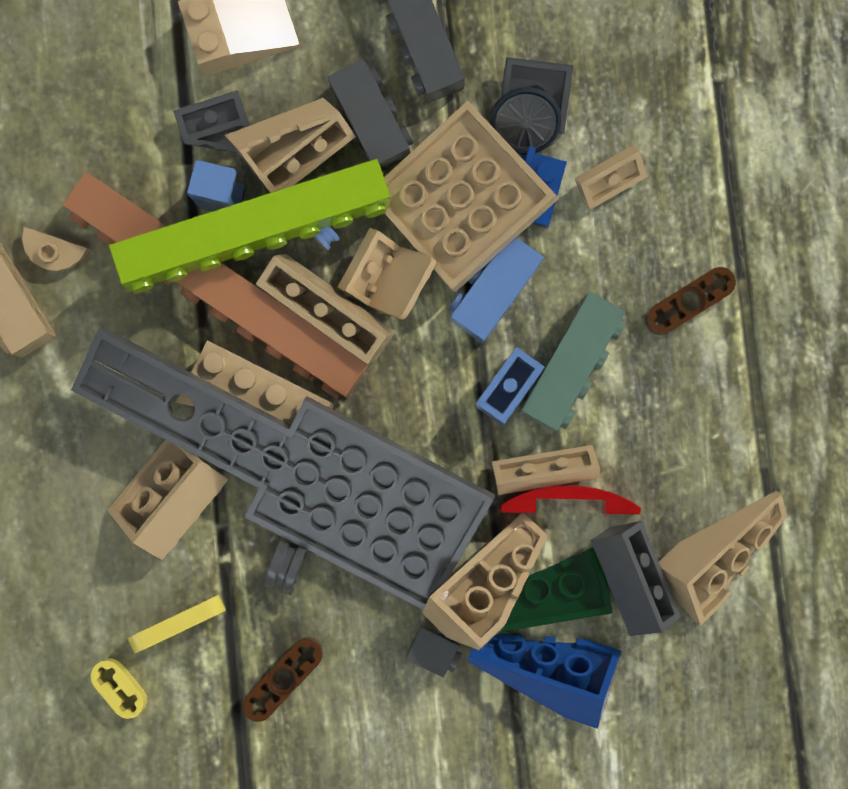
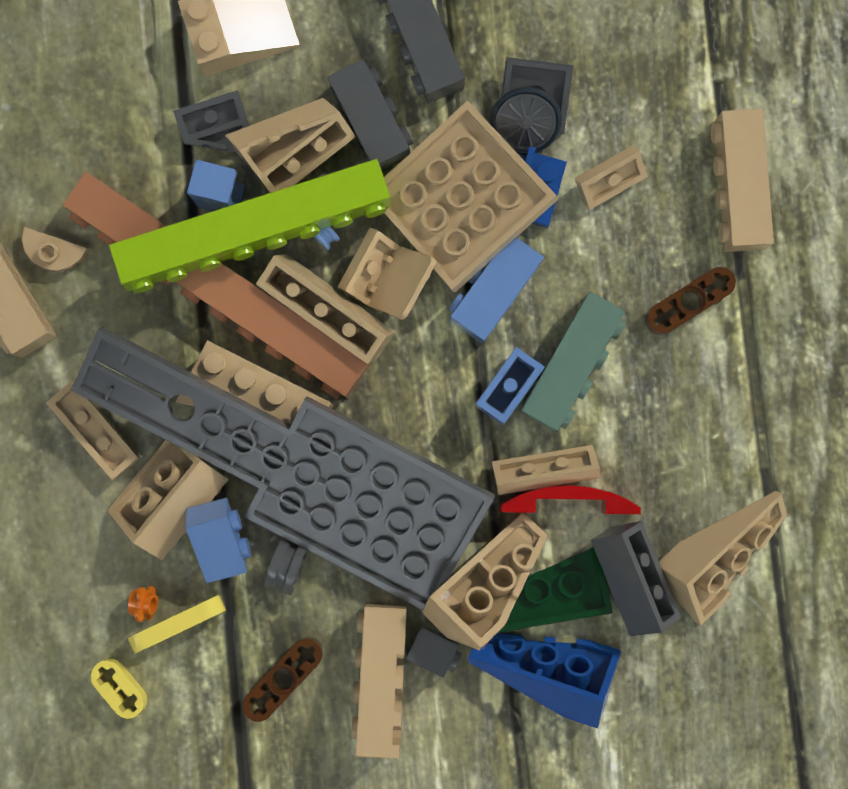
none -> tan plate [46,380,141,480]
none -> orange plate [128,586,158,622]
none -> medium blue brick [185,498,252,583]
none -> tan wedge [351,604,407,759]
none -> tan brick [711,108,774,252]

